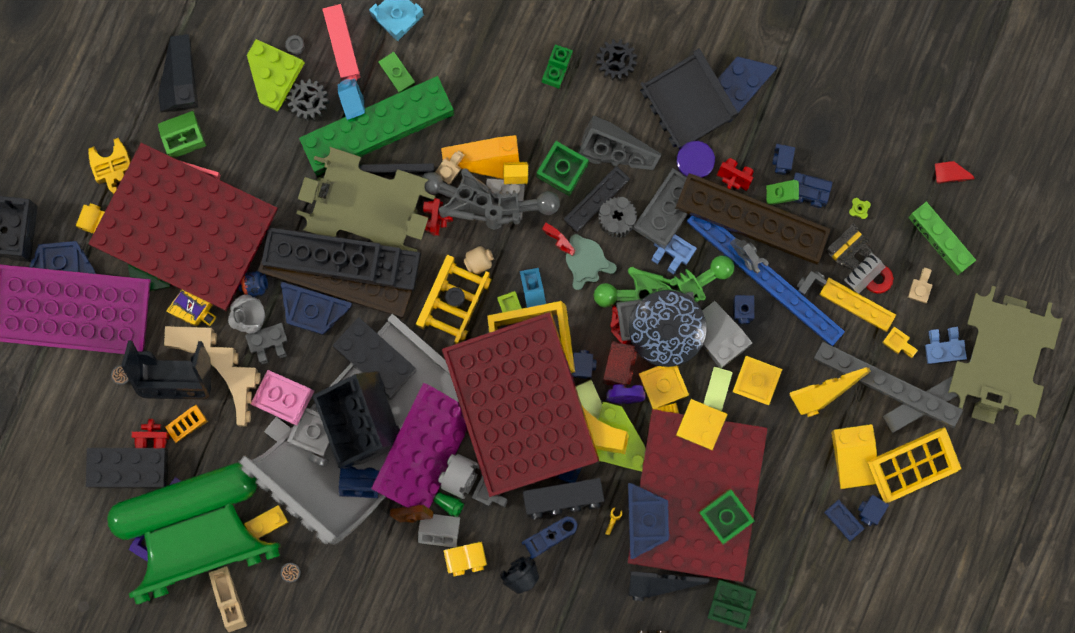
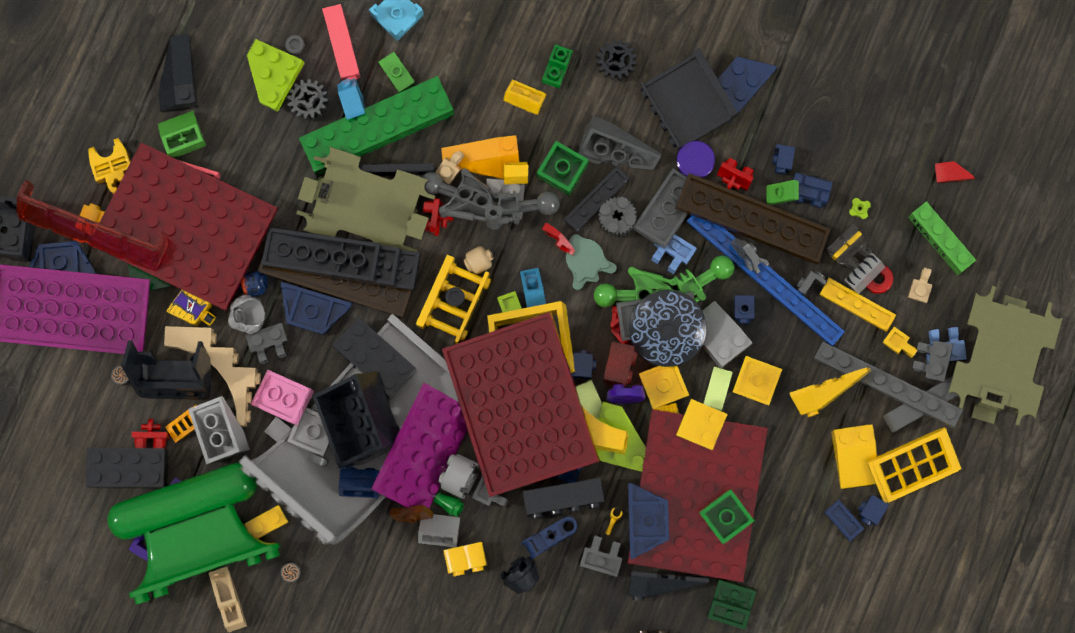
none -> clear red piece [17,180,168,270]
none -> light grey slope [188,396,250,464]
none -> yellow slope [503,79,547,115]
none -> dark grey plate [580,536,622,577]
none -> dark grey plate [913,341,953,383]

